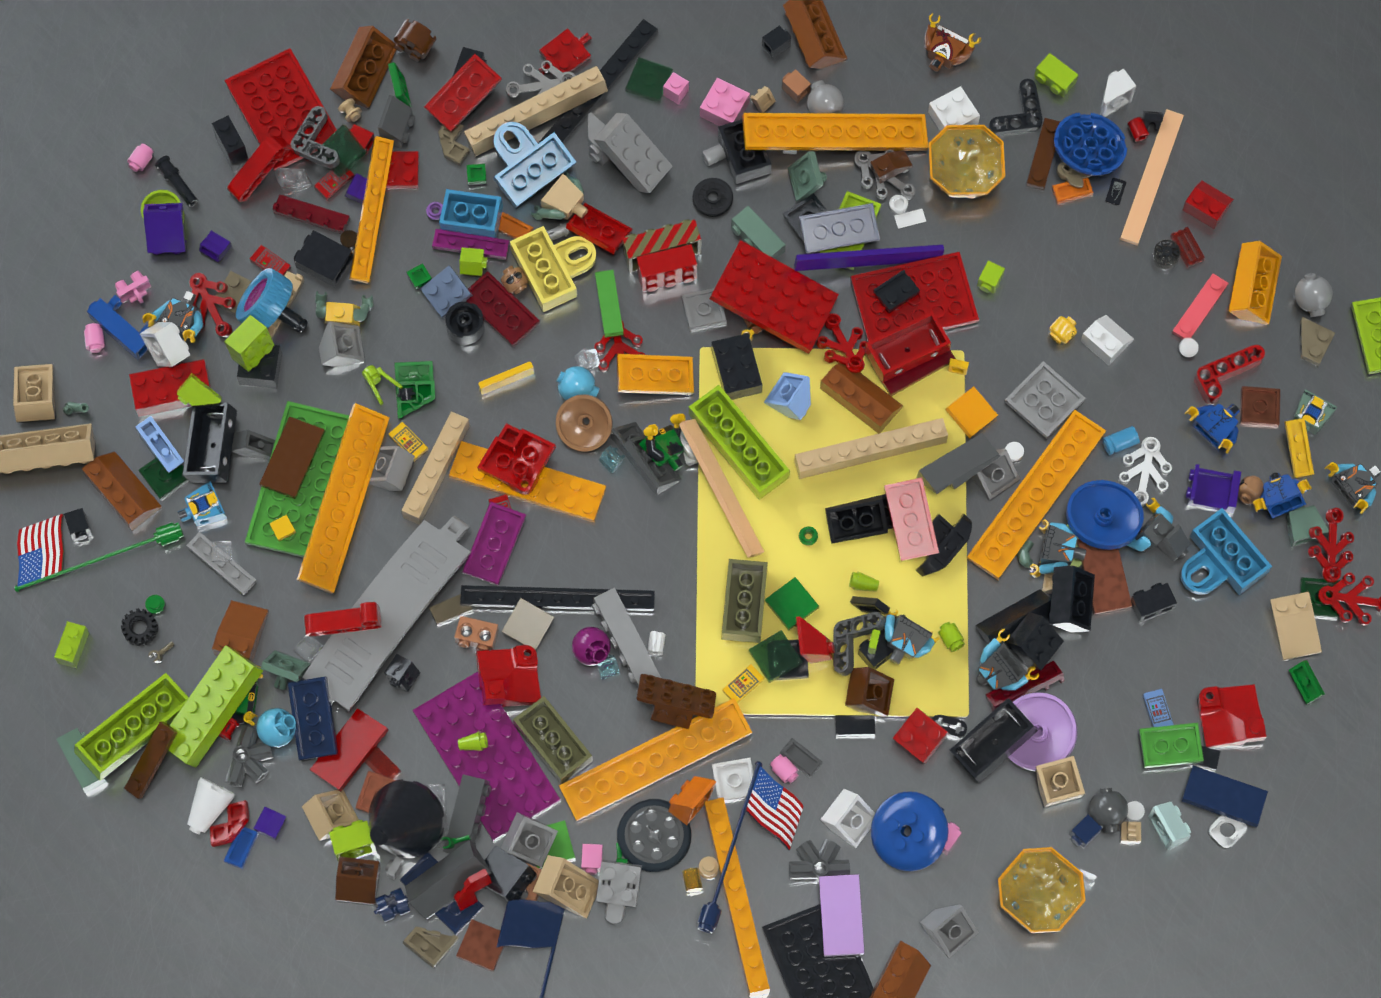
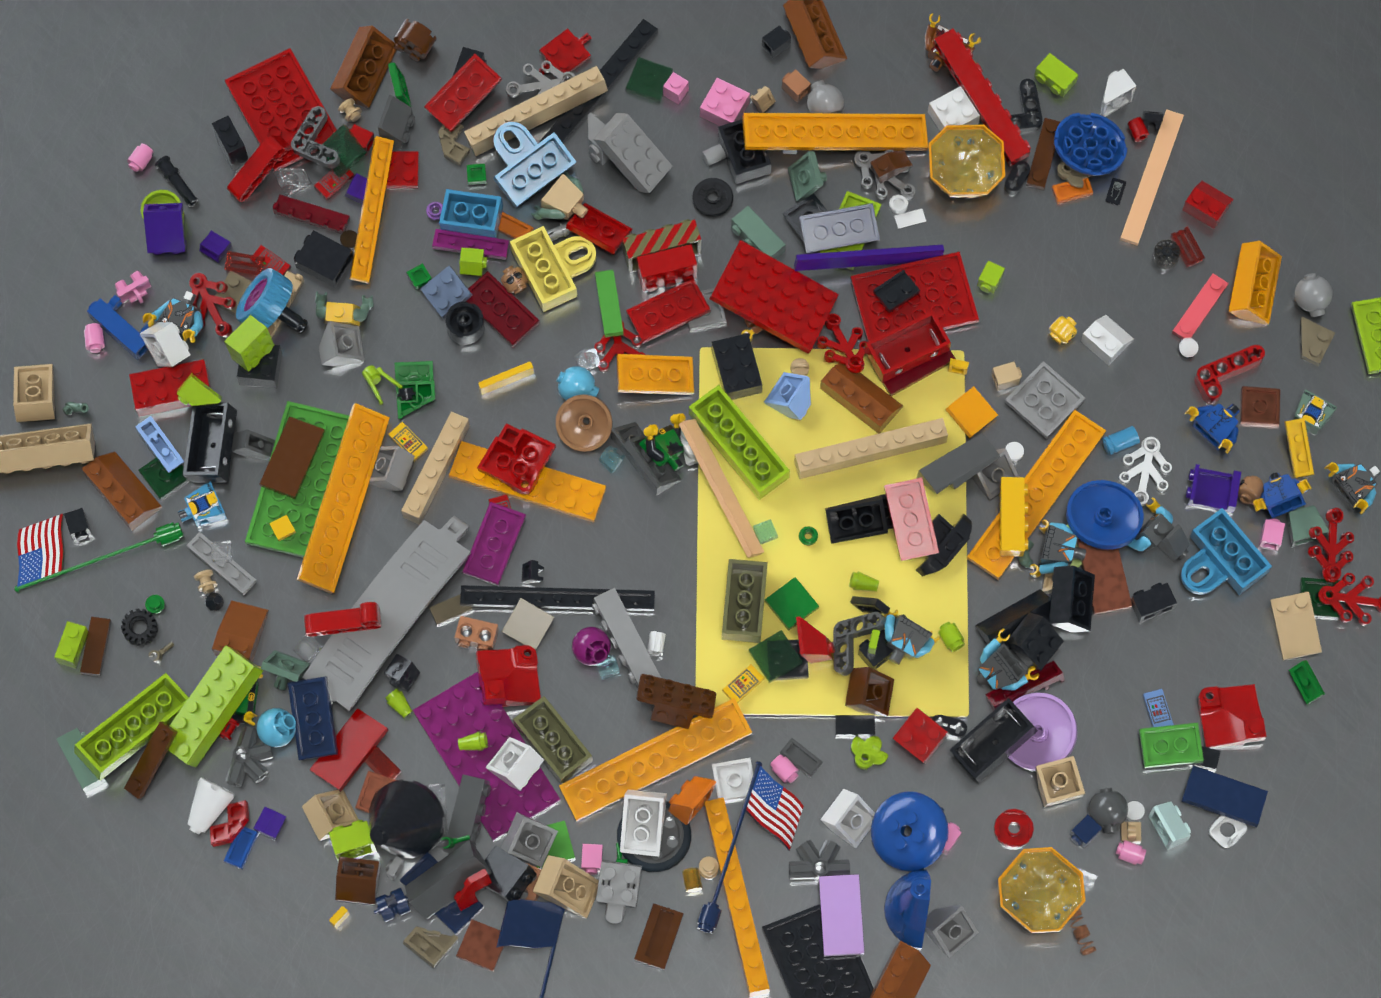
none -> reddish brown tile [80,616,111,676]
none -> tan wheel [194,570,217,594]
none -> black rock [205,593,224,611]
none -> clear red tile [224,251,265,276]
none -> yellow tile [329,906,350,929]
none -> lime cone [385,689,412,718]
none -> white slope [485,737,544,791]
none -> black tile [521,560,544,584]
none -> white slope [620,789,667,857]
none -> red tile [626,278,711,344]
none -> reddish brown piece [634,903,684,970]
none -> clear light blue tile [753,519,778,544]
none -> tan tile [790,358,809,376]
none -> lime plate [851,736,888,770]
none -> blue cone [884,869,931,949]
none -> red brick [933,28,1031,167]
none -> tan brick [991,362,1022,391]
none -> red tile [994,809,1034,849]
none -> yellow brick [1000,477,1028,557]
none -> black beam [1004,161,1030,195]
none -> nougat piece [1070,909,1096,955]
none -> bright pink brick [1115,840,1146,865]
none -> bright pink brick [1259,519,1285,551]

